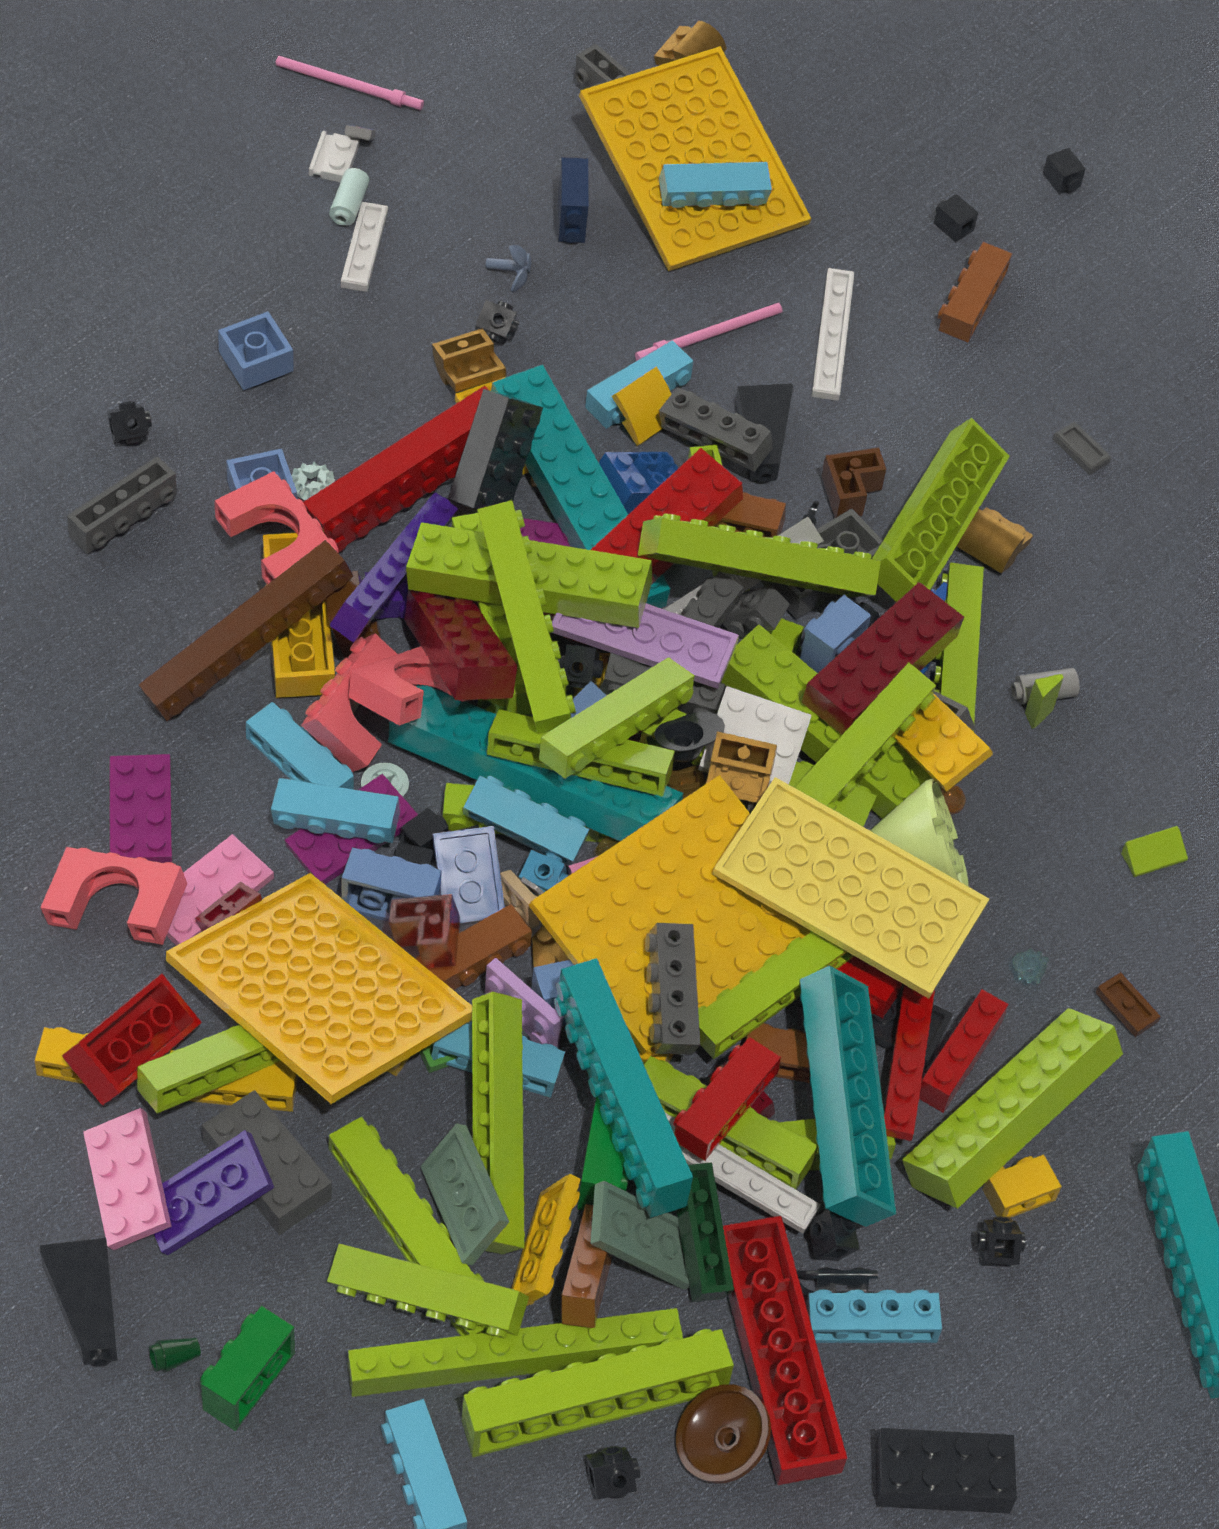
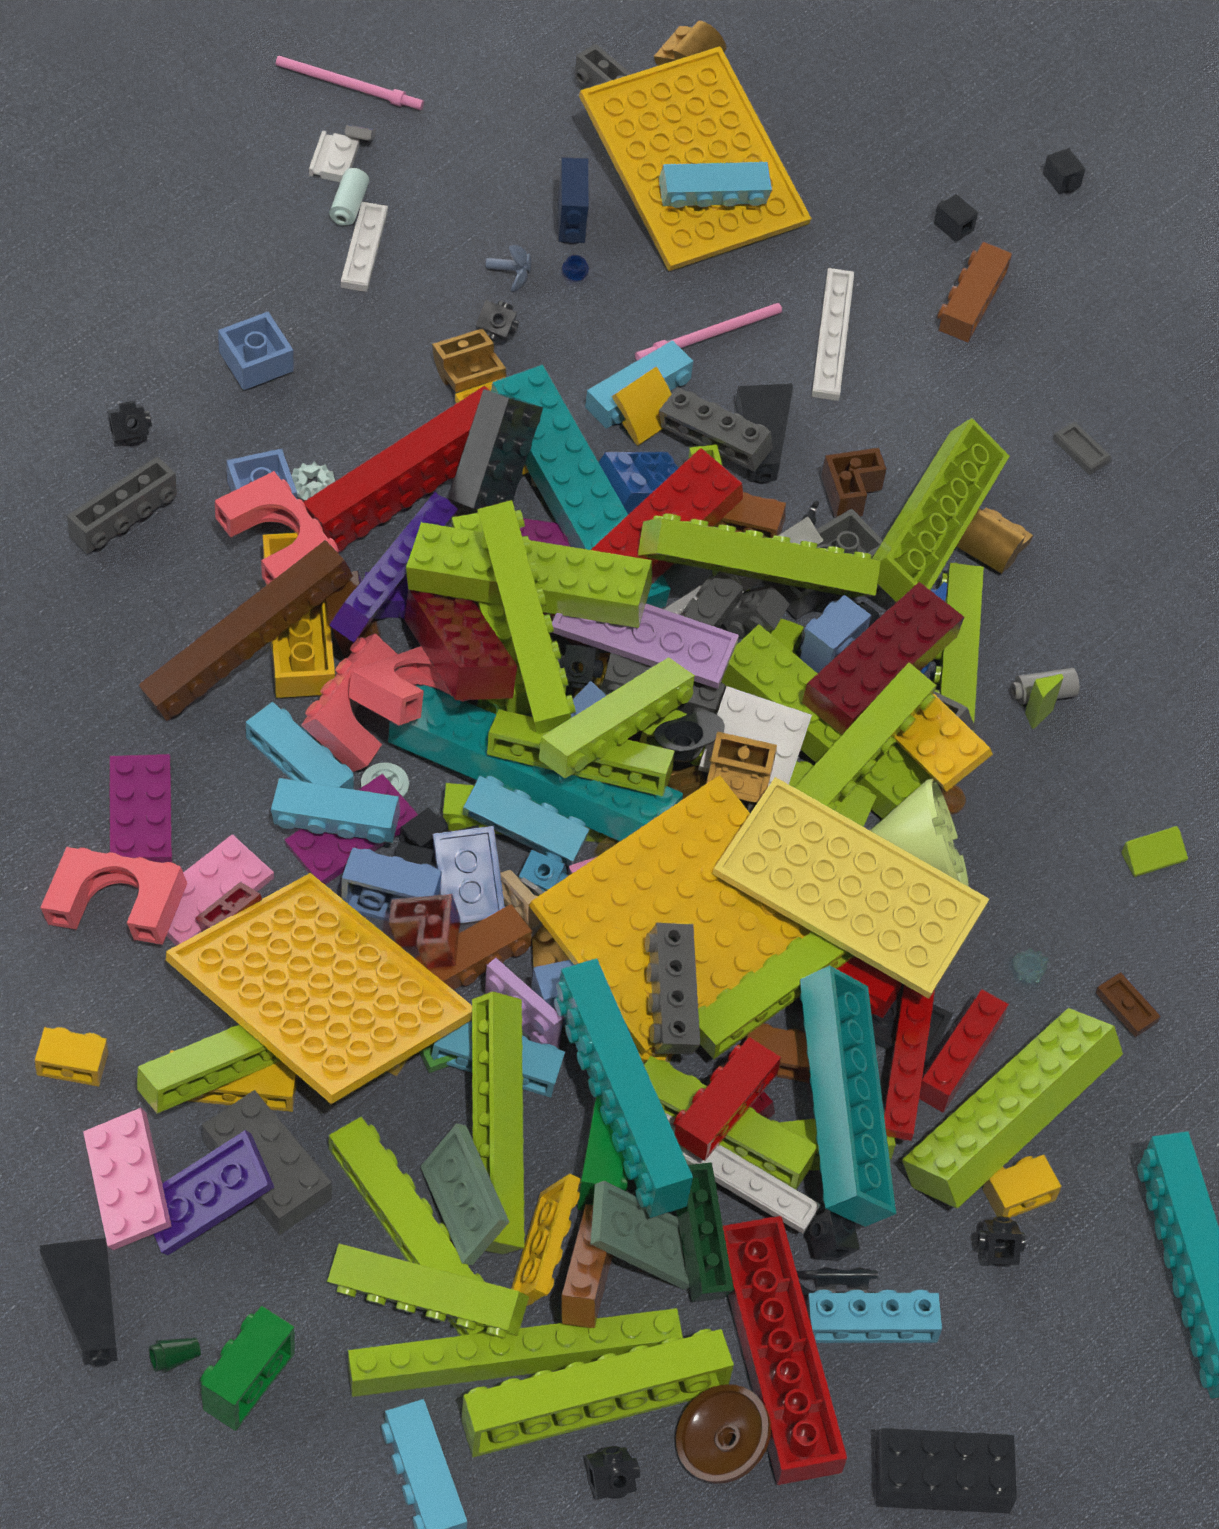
red brick [62,974,202,1106] -> none
none -> clear blue plate [562,255,589,281]

